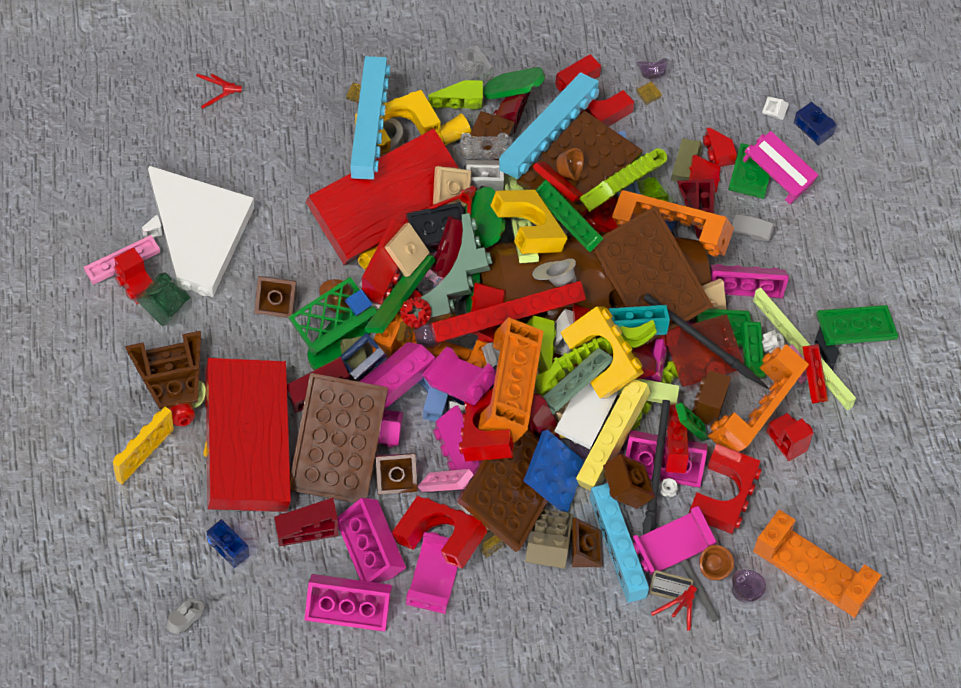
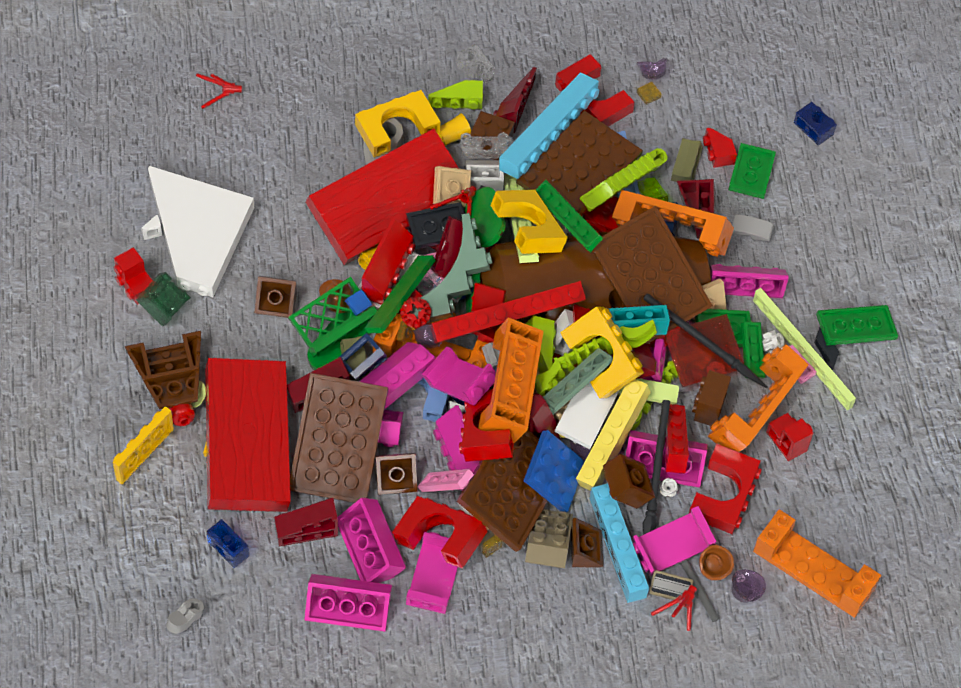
bright pink plate [84,235,161,285] -> none
clear yellow tile [346,82,361,104] -> none
medium azure brick [350,56,390,179] -> none
tan plate [385,223,430,277] -> none
green tile [483,67,546,99] -> none
light grey piece [532,259,576,287] -> none
red tile [533,162,584,202] -> none
dark orange helmet [556,148,584,181] -> none
green tile [675,402,709,441] -> none
red piece [689,154,721,193] -> none
dark pink panel [743,131,819,204] -> none
white slope [762,97,789,120] -> none
red tile [802,344,828,404] -> none

